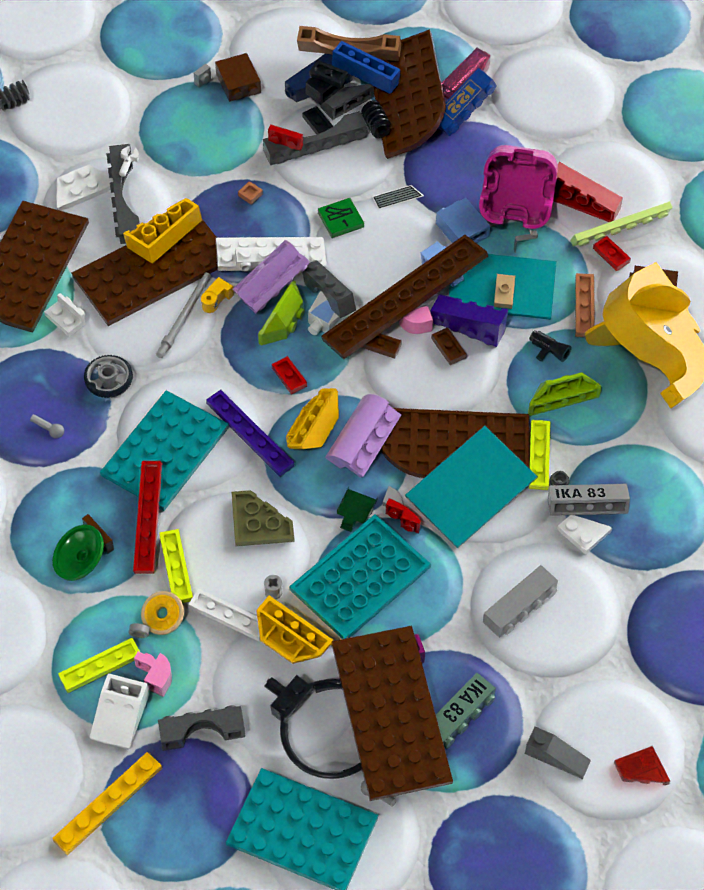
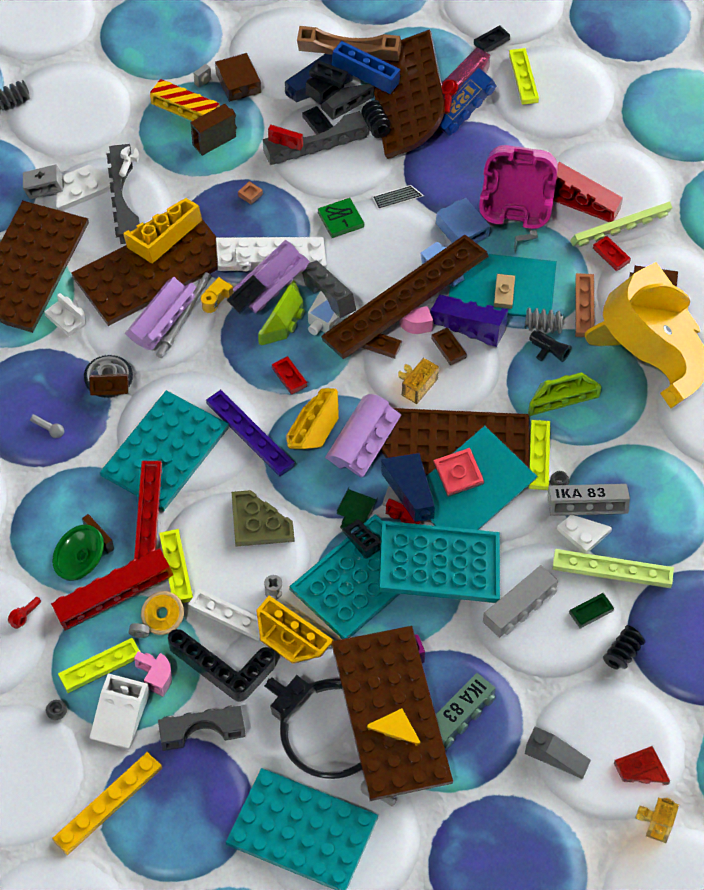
none -> red plate [8,597,41,629]
none -> light grey brick [23,164,63,199]
none -> dark grey plate [46,700,67,720]
none -> red brick [51,548,173,631]
none -> reddish brown plate [89,374,129,395]
none -> lavender brick [124,277,197,350]
none -> yellow brick [150,79,220,121]
none -> black beam [168,629,276,702]
none -> reddish brown brick [190,104,237,156]
none -> black plate [227,275,267,314]
none -> black slope [342,519,381,559]
none -> yellow tile [367,709,420,746]
none -> teal plate [379,521,500,603]
none -> dark blue slope [381,453,435,522]
none -> clear yellow brick [398,357,439,404]
none -> coral plate [433,448,484,497]
none -> red plate [442,79,458,114]
none -> black plate [474,25,510,54]
none -> neon yellow plate [509,48,539,105]
none -> light grey piece [525,307,564,334]
none -> yellowish green plate [552,549,674,588]
none -> dark green tile [569,593,614,628]
none -> black piece [603,625,645,670]
none -> clear yellow brick [635,797,679,843]

